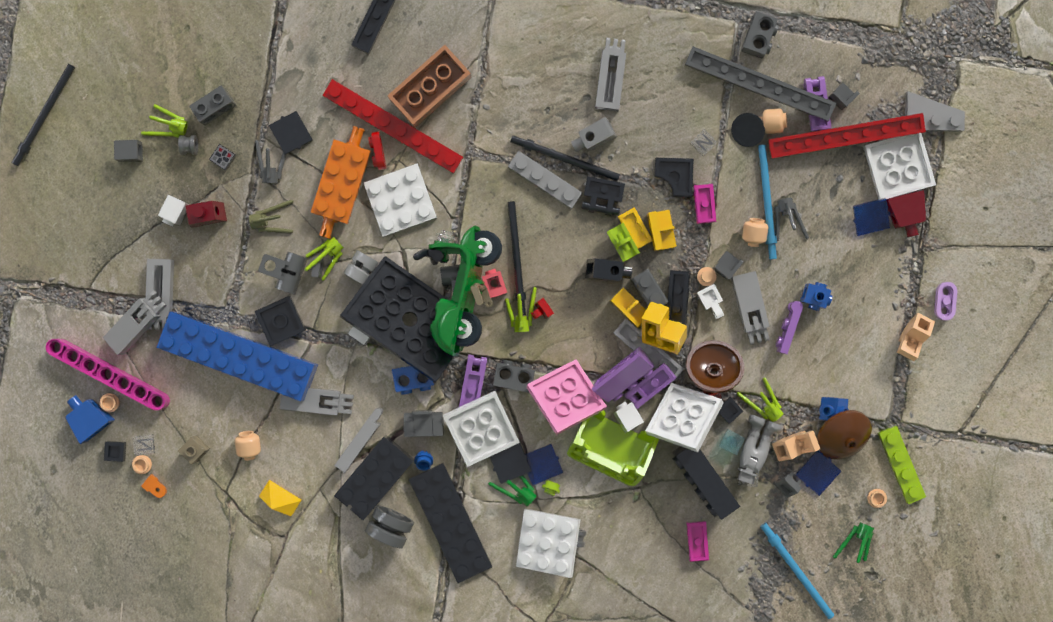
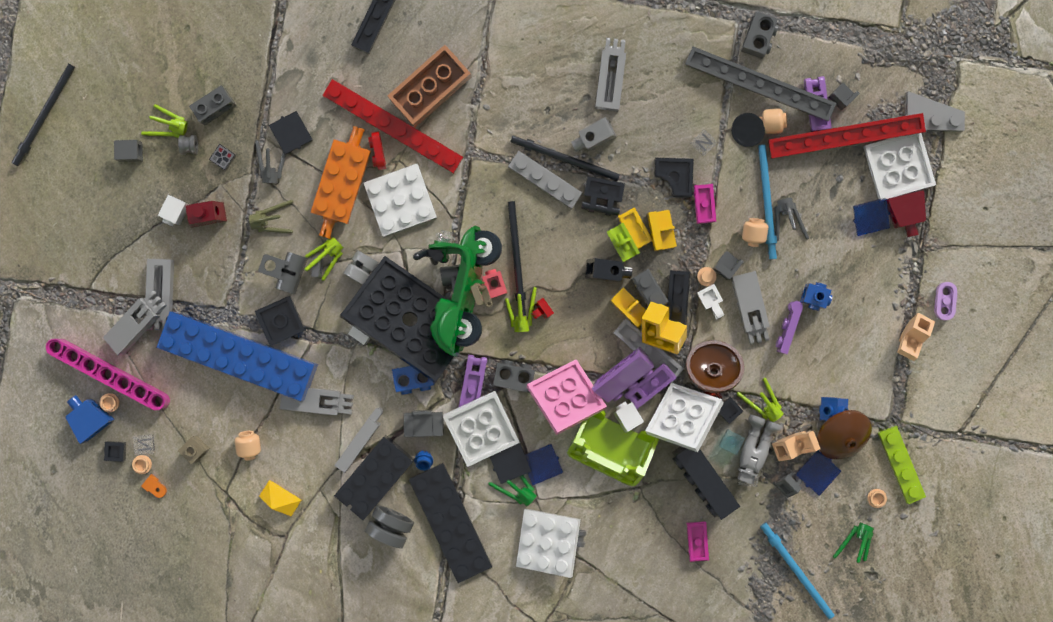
lime plate [542,480,560,496] -> none

